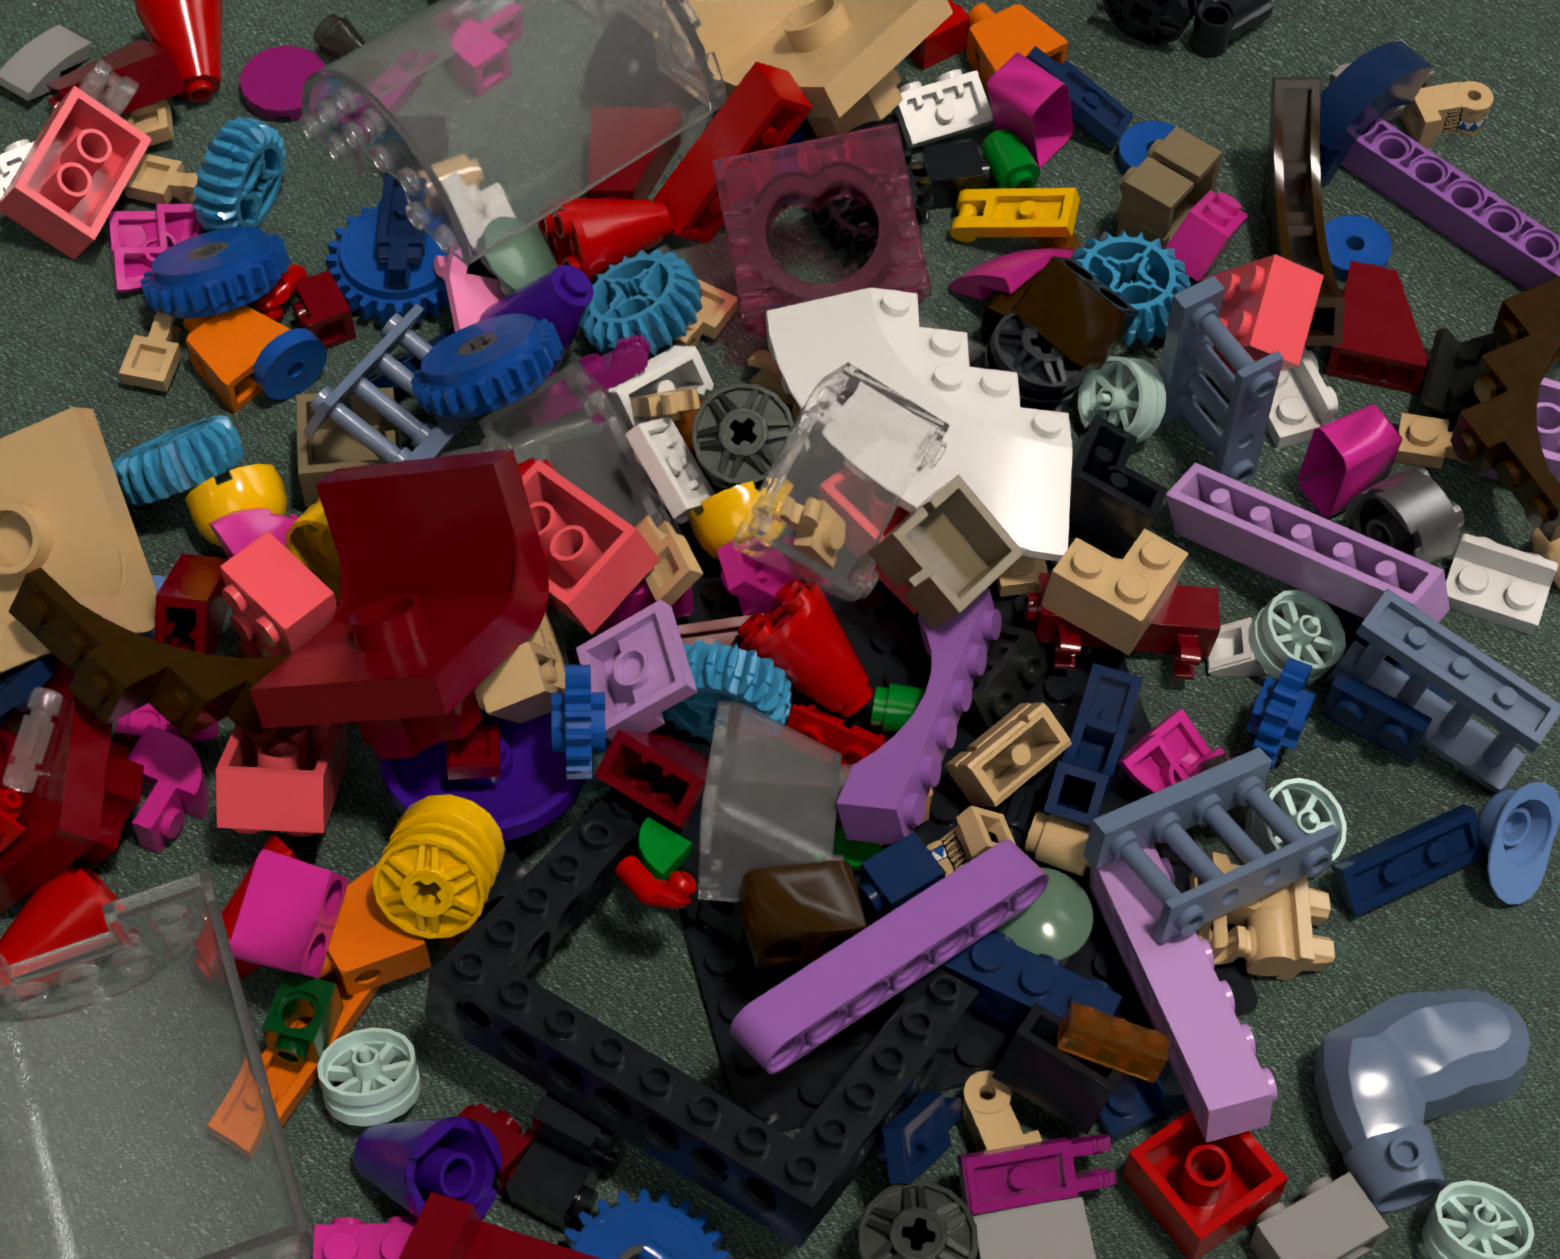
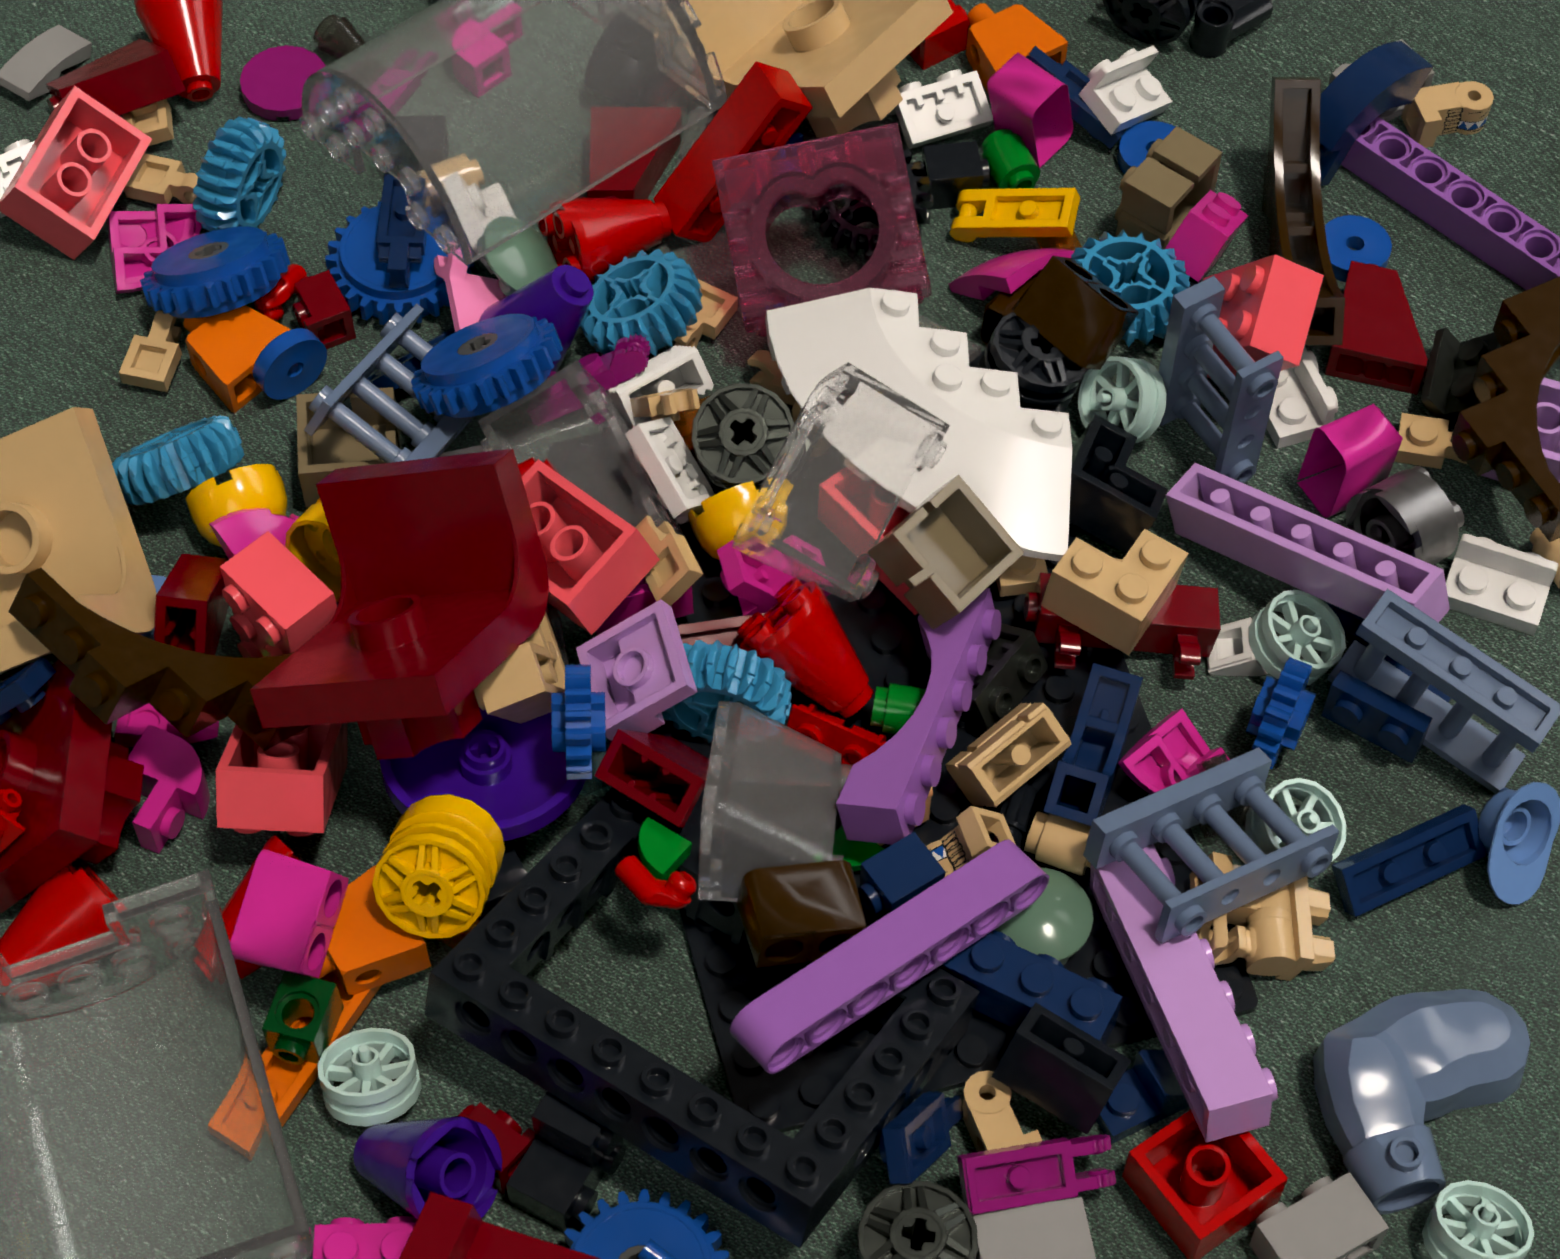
clear axle [2,687,63,793] -> none
clear wheel [79,58,139,116] -> none
dark red tile [447,724,501,780] -> none
tan plate [780,497,846,569] -> none
clear orange piece [1057,1001,1169,1083] -> none
none -> white bracket [1079,45,1173,135]

